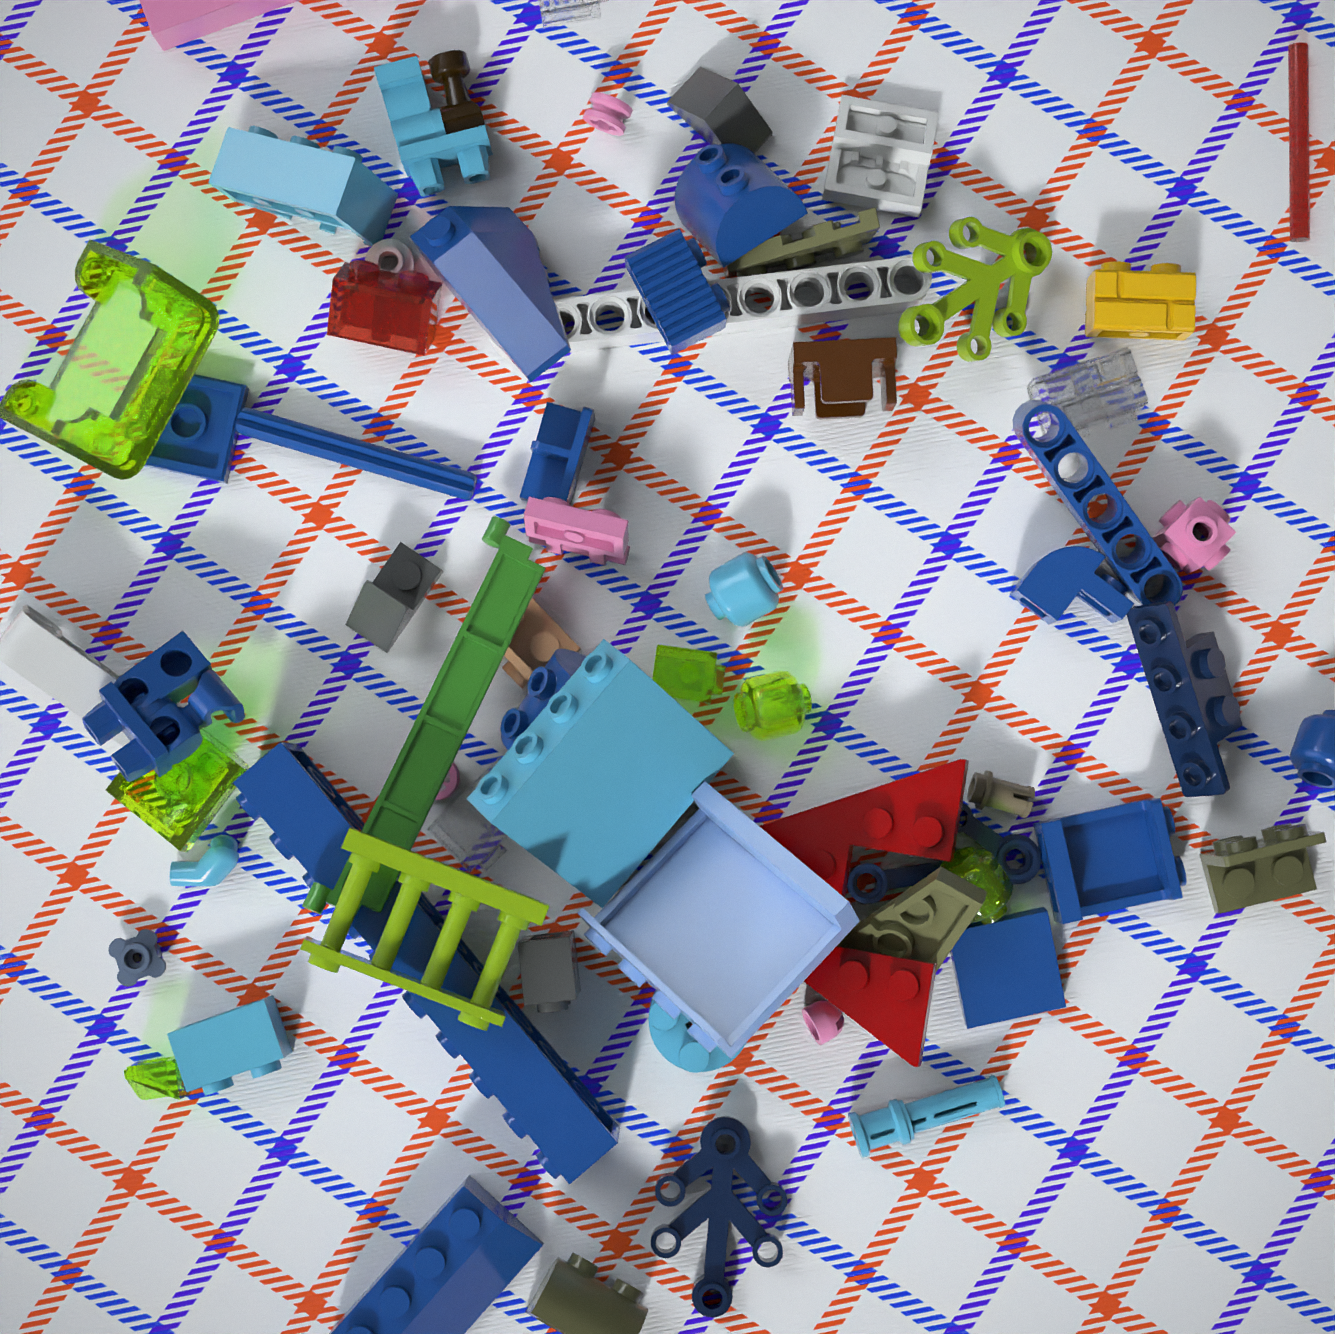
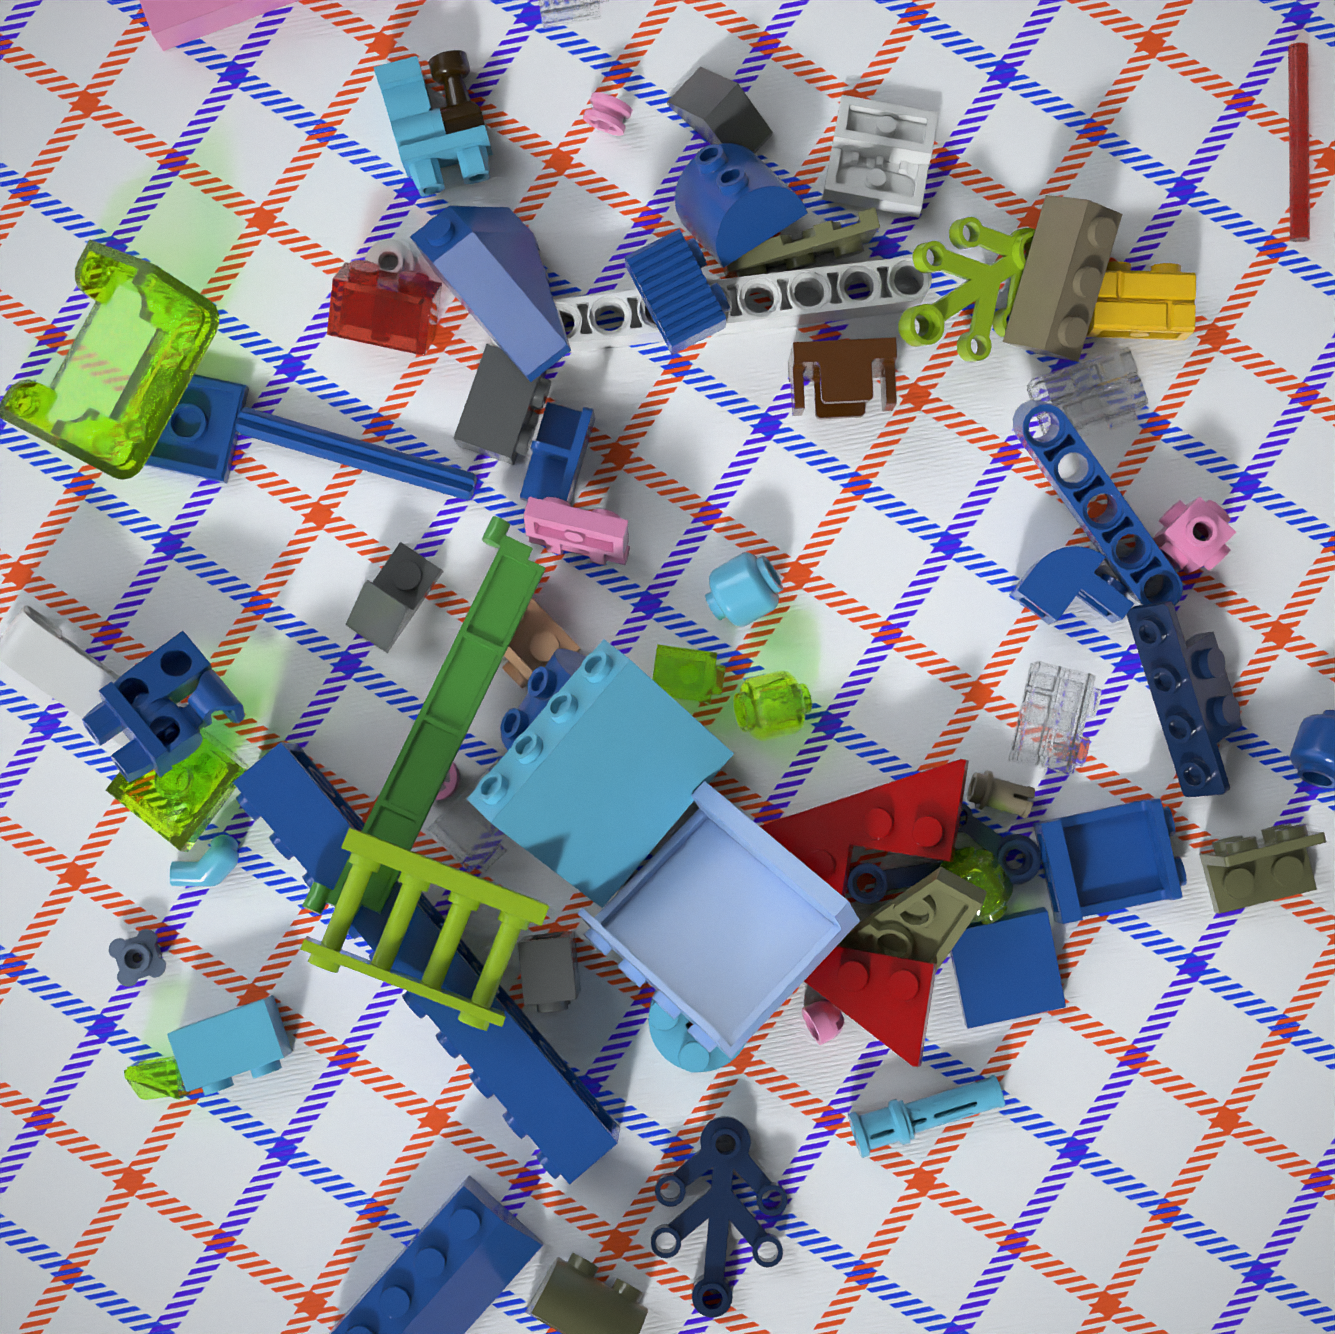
medium azure wedge [208,126,398,247] -> none
none -> dark grey brick [453,344,551,465]
none -> dark tan brick [1003,195,1123,362]
none -> clear brick [1008,661,1101,775]

